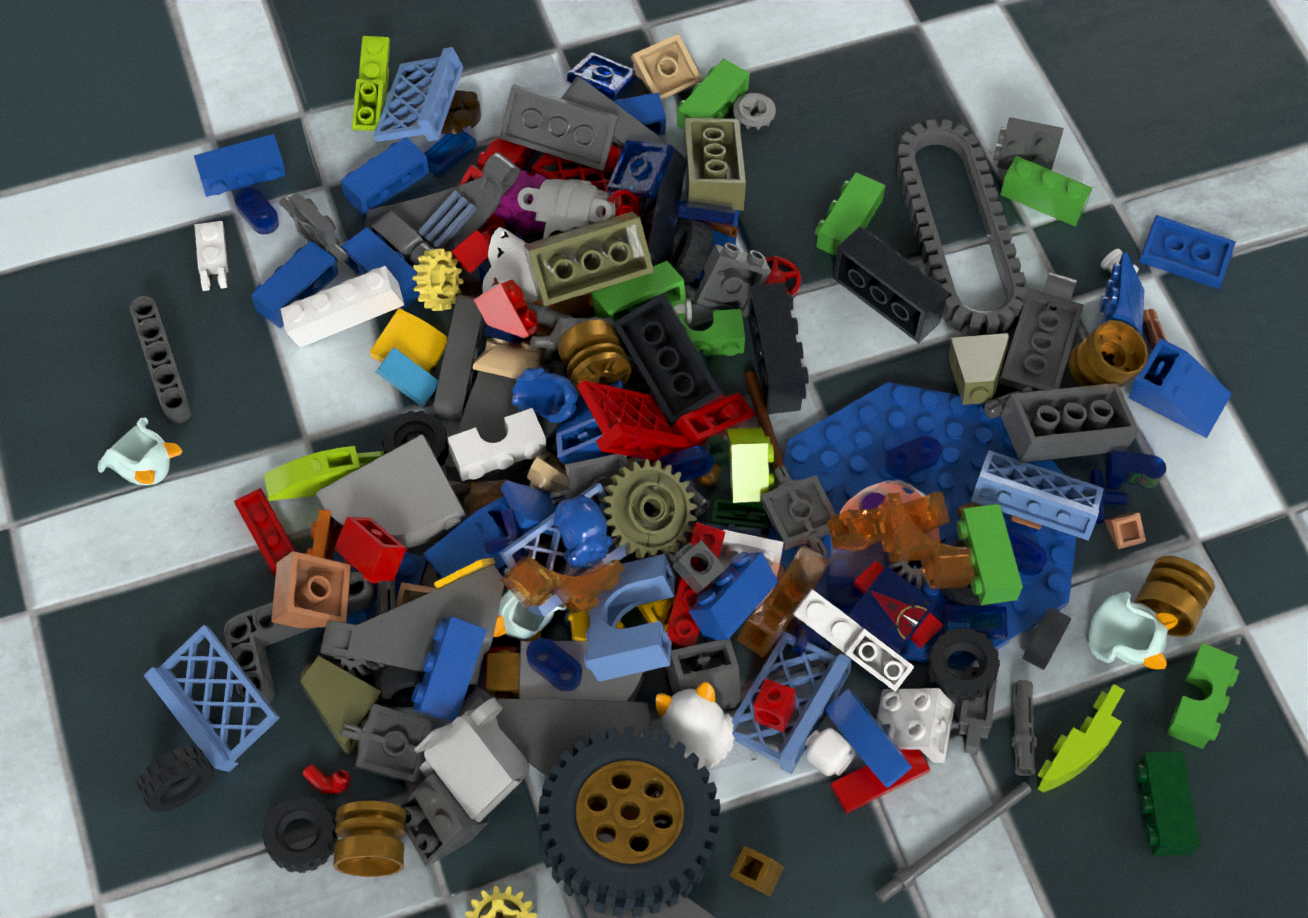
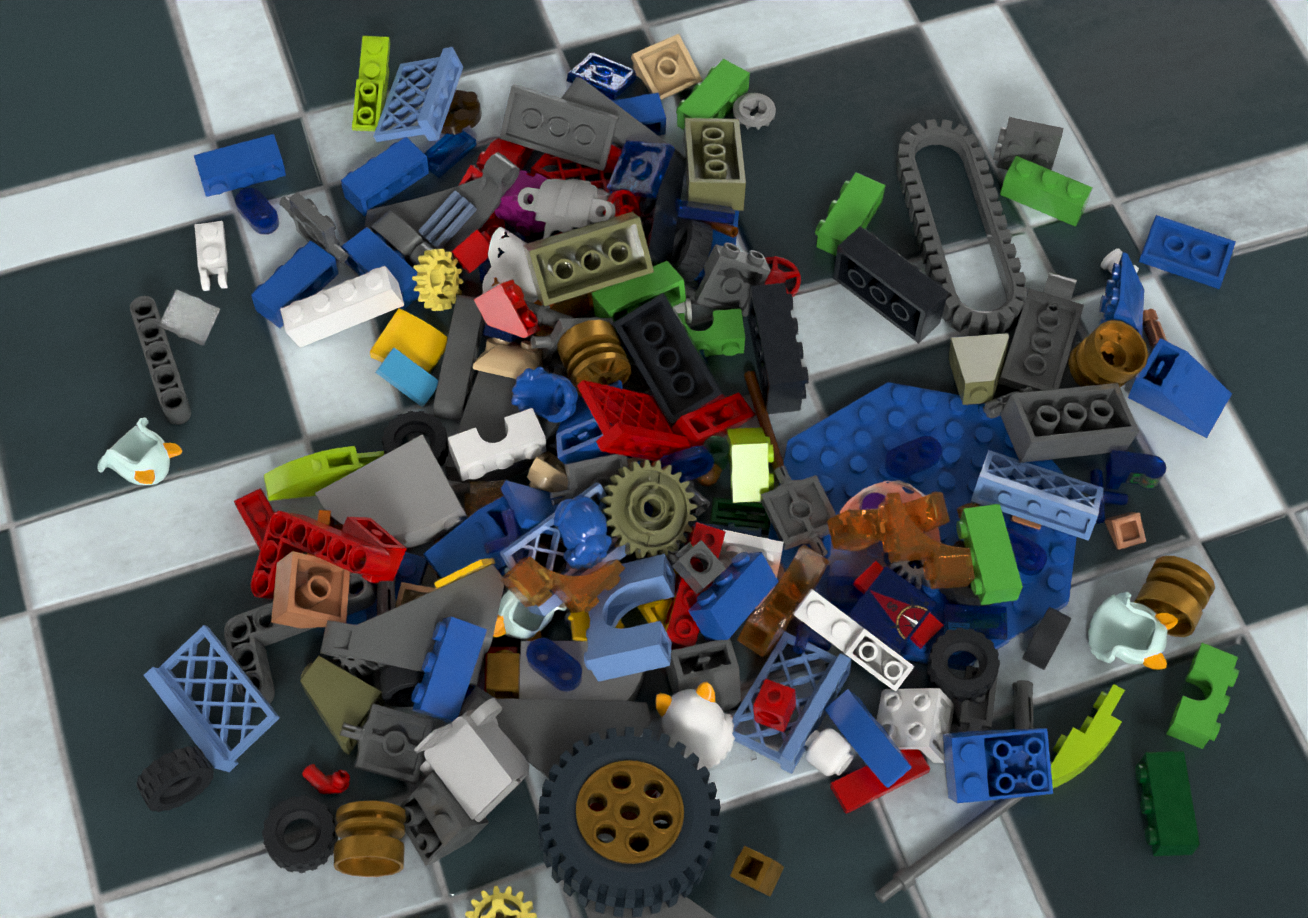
none -> clear piece [159,290,220,346]
none -> red beam [251,511,391,599]
none -> blue slope [943,728,1053,804]

